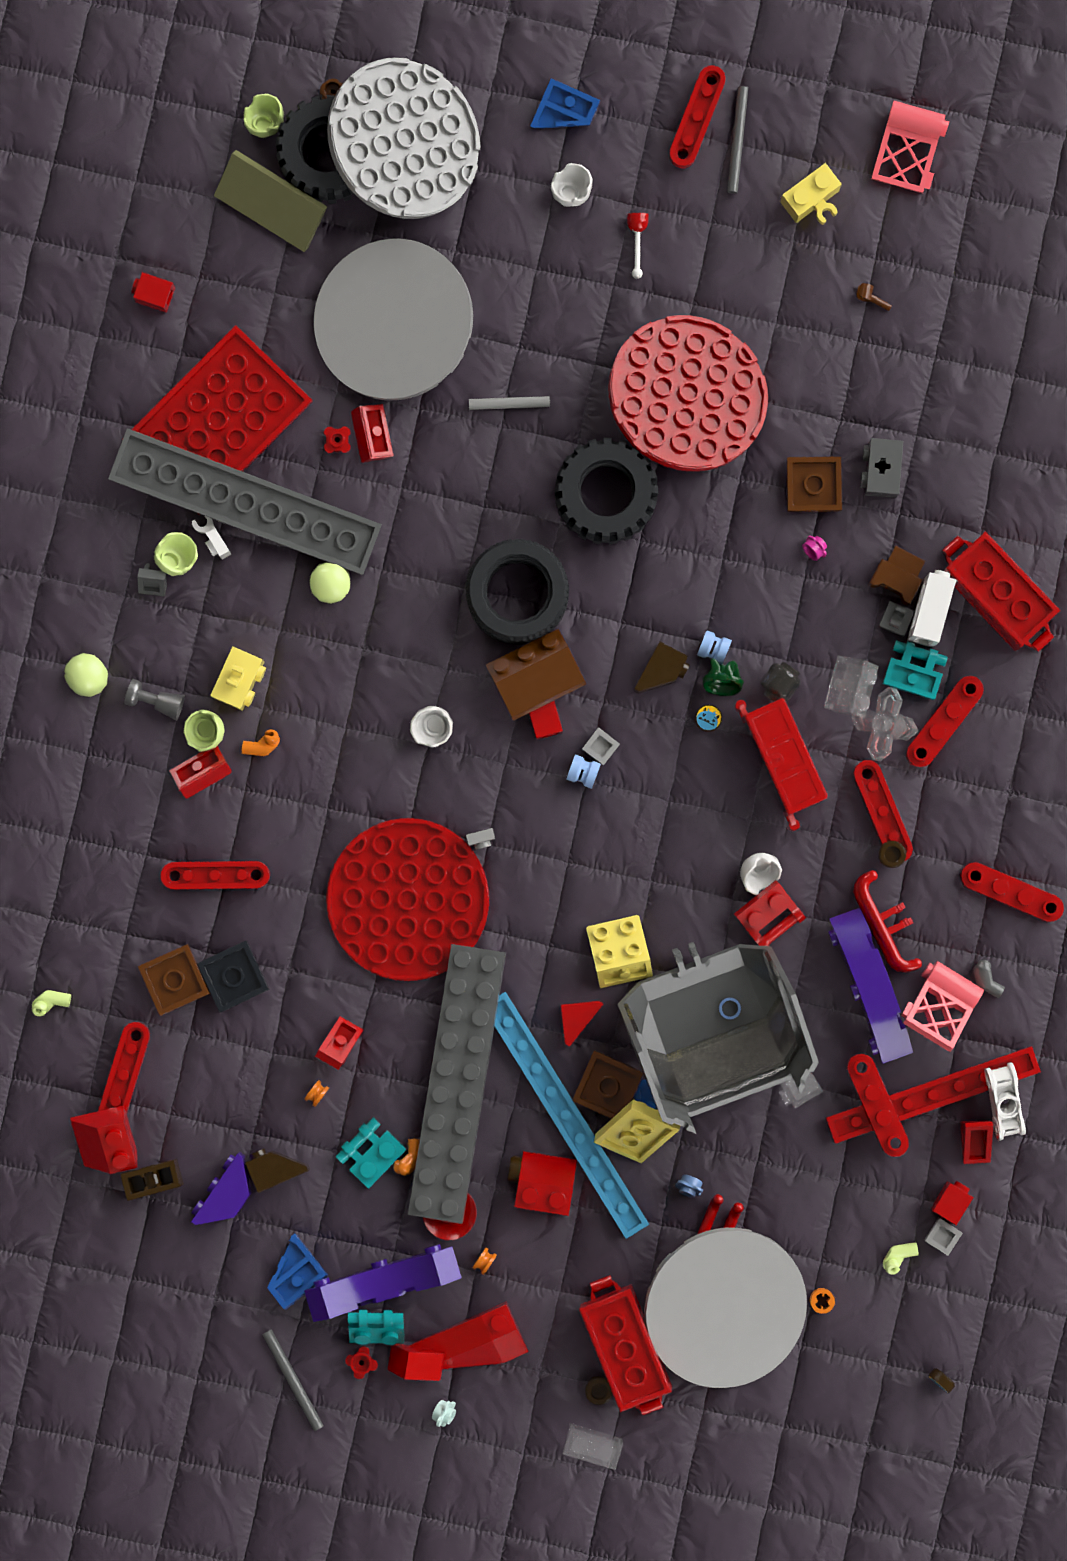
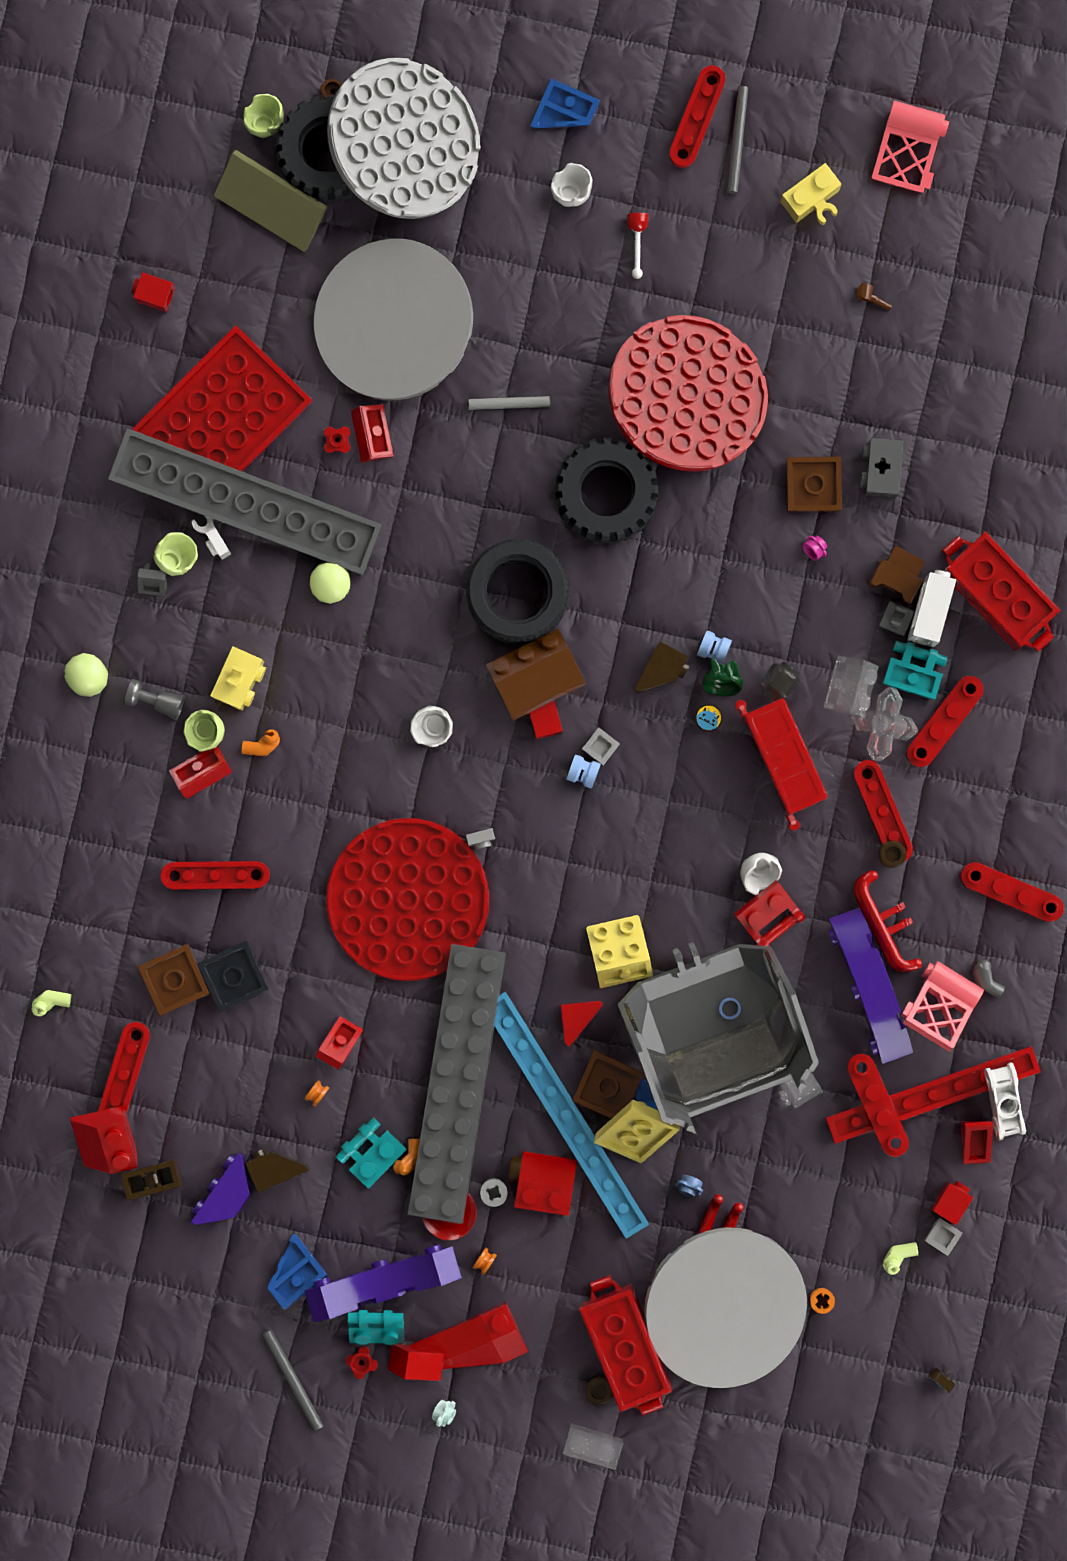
none -> light grey wheel [480,1178,508,1207]

